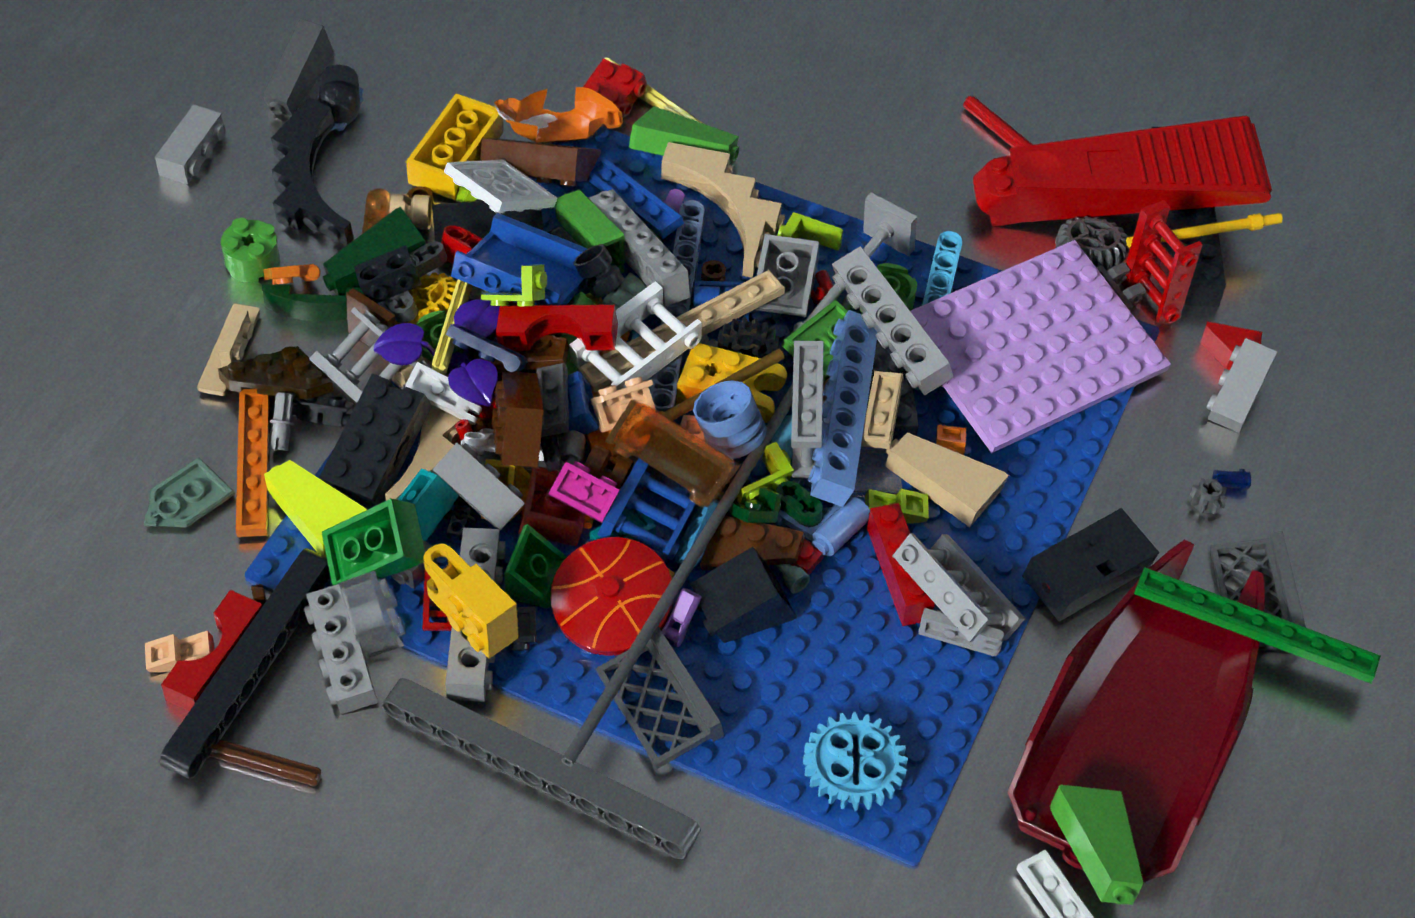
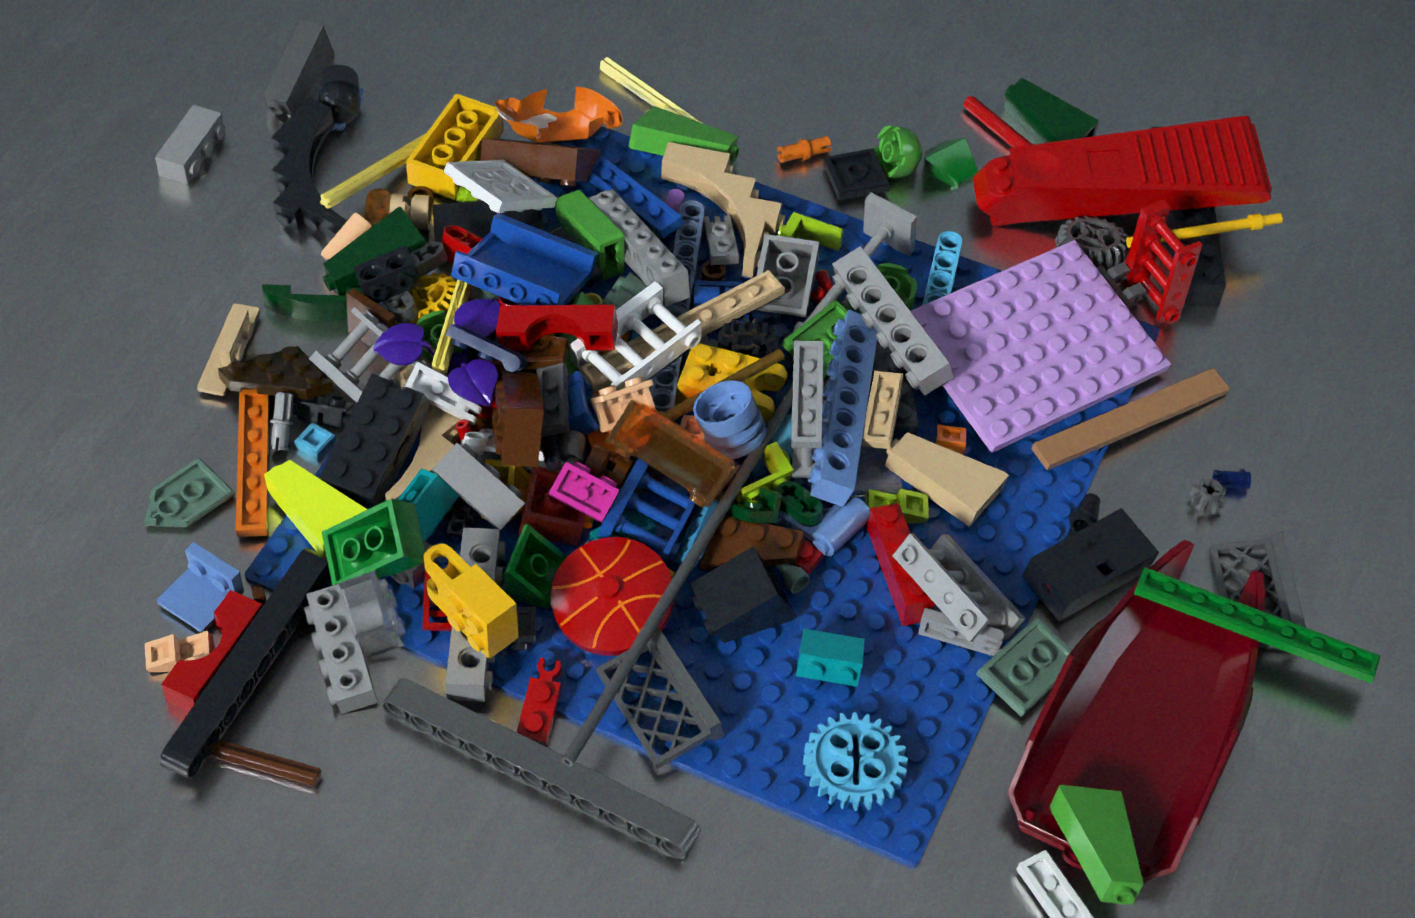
bright green brick [221,218,280,283] -> none
orange plate [263,264,321,285] -> none
lime bracket [481,264,547,306] -> none
black wheel [573,244,624,298] -> none
red plate [583,58,647,119] -> none
medium lavender bar [662,588,702,647] -> none
red slope [1201,321,1262,370] -> none
light grey brick [1206,338,1278,433] -> none
none -> medium blue bracket [157,542,244,632]
none -> medium azure tile [294,422,336,460]
none -> light yellow axle [320,133,426,208]
none -> light nougat brick [321,212,372,261]
none -> red plate [517,658,562,746]
none -> light grey hinge [704,215,739,265]
none -> orange pin [777,136,831,163]
none -> teal brick [796,628,865,687]
none -> black plate [823,148,890,201]
none -> bright green cylinder [874,125,923,179]
none -> green slope [925,138,978,186]
none -> sand green tile [976,617,1072,717]
none -> dark green slope [1004,78,1099,144]
none -> medium nougat tile [1031,368,1230,471]
none -> black cone [1069,493,1101,533]

